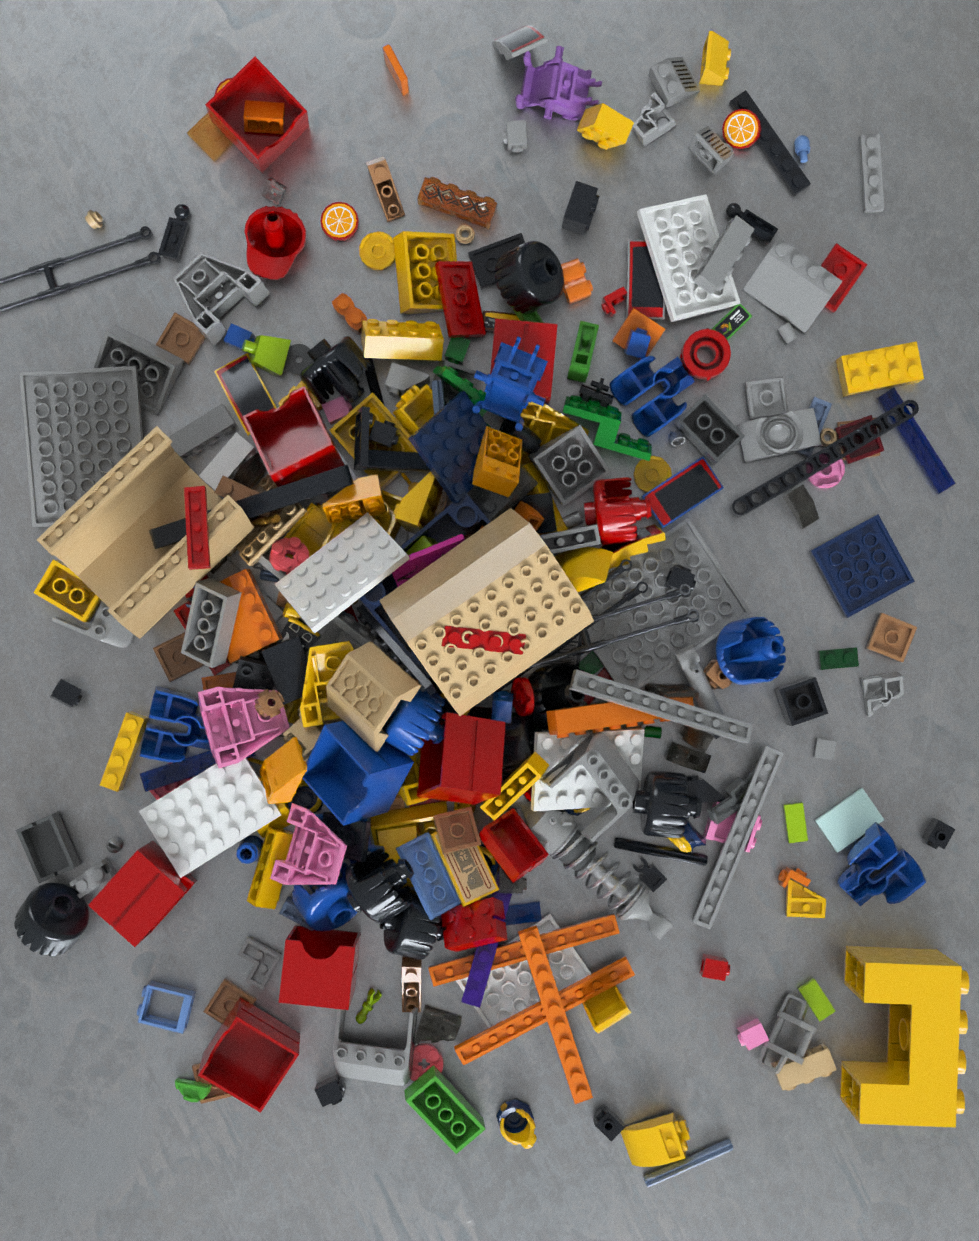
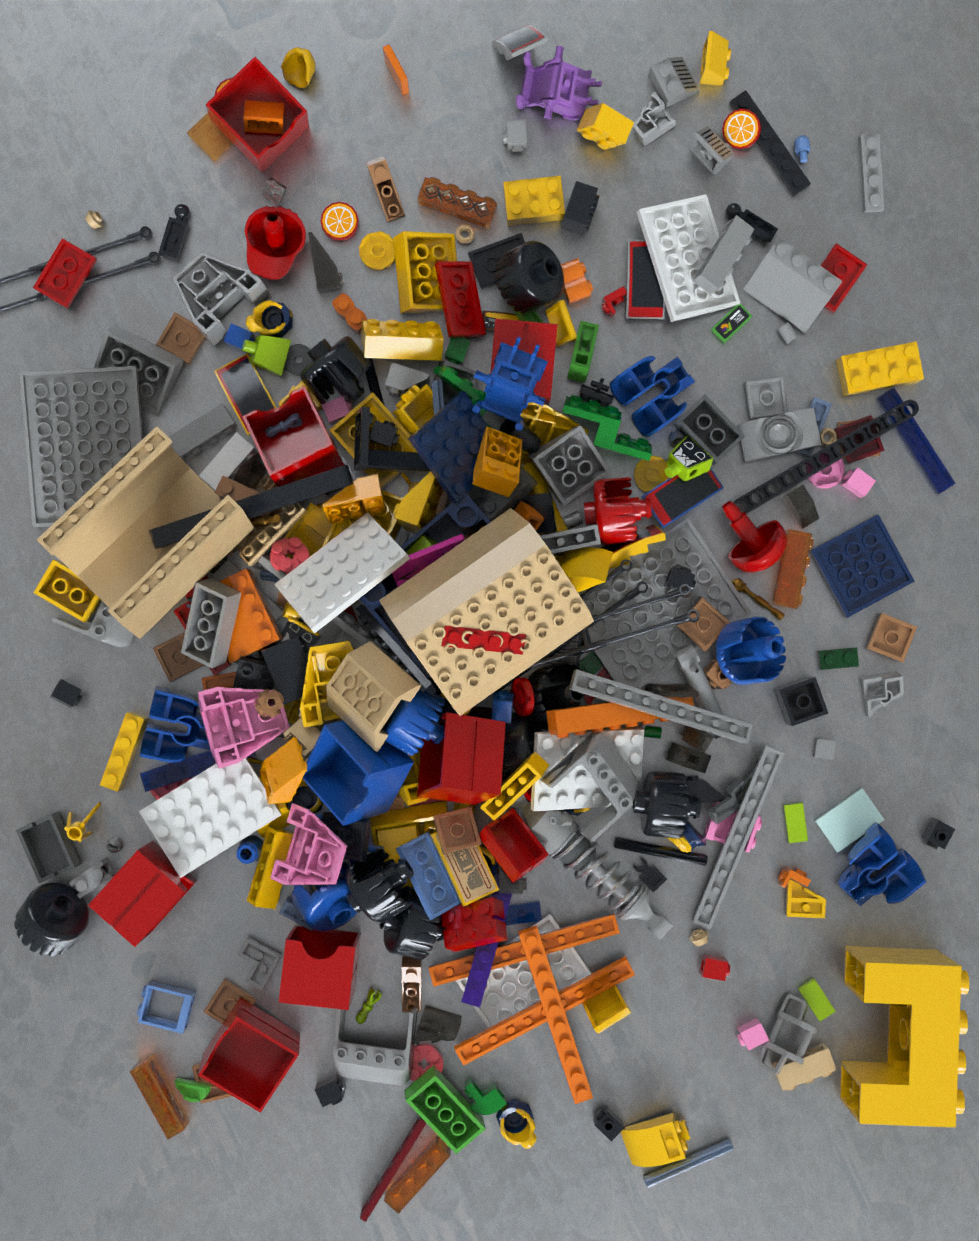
red plate [184,486,211,570] -> none
orange tile [612,308,665,360] -> none
blue brick [624,327,651,359] -> none
red piece [680,328,731,381] -> none
none -> red plate [33,238,97,309]
none -> yellow plant [64,803,101,842]
none -> clear orange brick [130,1056,189,1140]
none -> piece [246,300,293,338]
none -> sand blue piece [265,413,302,438]
none -> yellow hair [281,47,316,88]
none -> clear smoke slope [308,232,344,294]
none -> dark red tile [360,1116,427,1222]
none -> clear orange brick [384,1135,451,1214]
none -> green brick [464,1078,507,1115]
none -> yellow brick [503,176,565,226]
none -> yellow tile [545,300,577,348]
none -> torso [665,436,713,481]
none -> medium nougat tile [676,597,730,652]
none -> tan plate [689,929,709,946]
none -> red piece [722,501,788,573]
none -> pearl gold piece [732,578,785,620]
none -> clear orange brick [772,529,814,609]
none -> bright pink brick [842,467,876,498]

